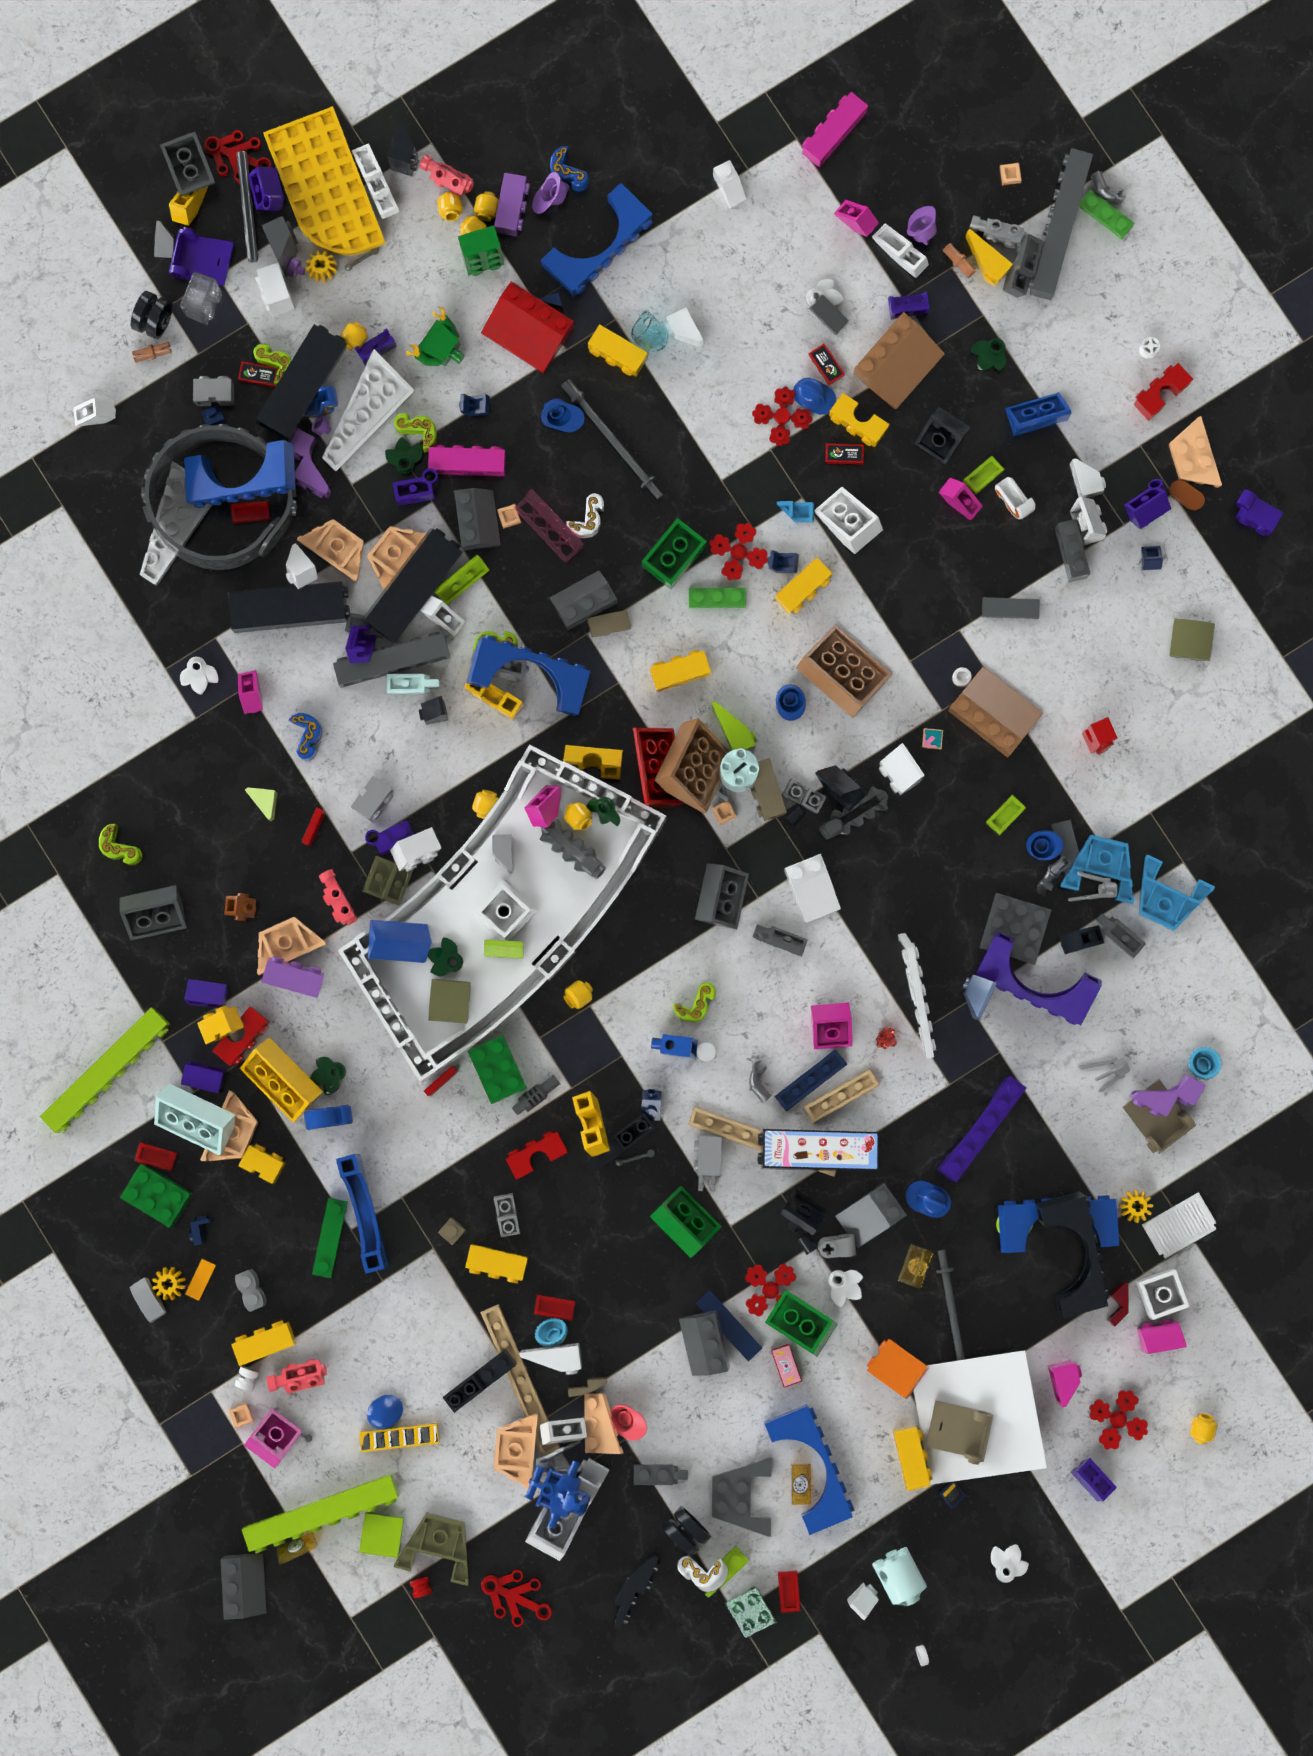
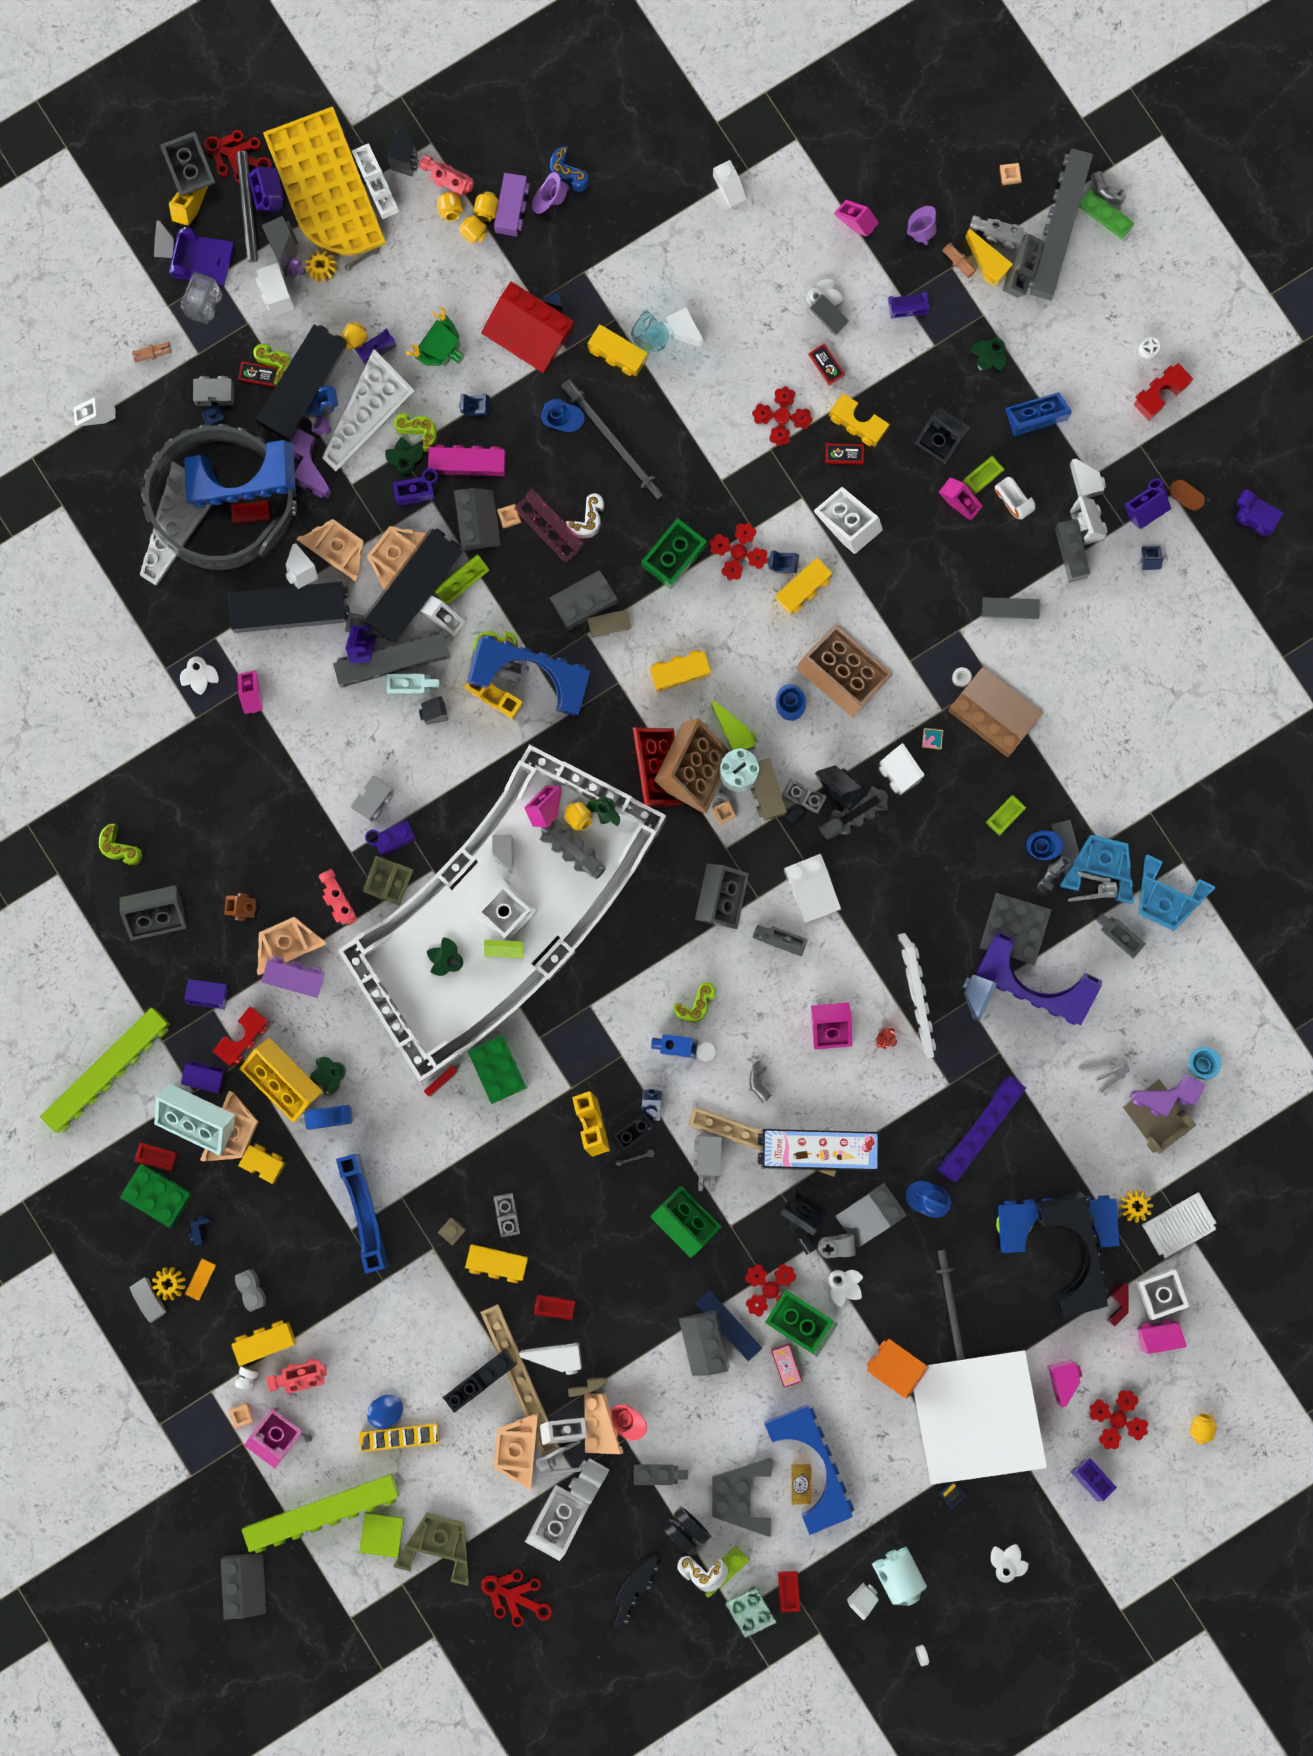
black wheel [130,291,173,339] -> none
yellow brick [197,1005,244,1044] -> none
yellowish green slope [245,788,277,821] -> none
clear yellow slope [277,1532,318,1564] -> none
blue animal [289,713,322,761] -> none
red tile [301,807,325,847] -> none
green plate [312,1198,348,1278] -> none
blue slope [368,920,432,963] -> none
white brick [390,827,441,871] -> none
red wheel [410,1577,432,1598] -> none
olive slope [428,979,471,1024] -> none
green brick [458,225,504,276] -> none
yellow head [472,789,499,819] -> none
red arch [506,1130,568,1180] -> none
dark grey hinge [512,1075,561,1115] -> none
blue piece [524,1461,591,1529] -> none
medium azure hat [535,1318,568,1347] -> none
blue arch [541,183,653,297] -> none
yellow arch [563,745,623,780] -> none
yellow head [564,980,593,1009] -> none
bright green plate [689,588,746,608] -> none
dark blue tile [775,1049,847,1112] -> none
dark azure slope [777,501,814,523] -> none
blue piece [793,378,836,415] -> none
dark pink brick [802,92,868,168] -> none
tan tile [803,1069,880,1124] -> none
medium nougat slope [853,312,945,410] -> none
white slope [872,224,929,278] -> none
yellow brick [893,1426,933,1491] -> none
clear yellow slope [898,1244,933,1289] -> none
dark tan door [926,1400,993,1465] -> none
black slope [1059,925,1104,954] -> none
red arch [1082,717,1118,755] -> none
light nougat wing [1169,416,1222,487] -> none
olive slope [1169,618,1215,661] -> none

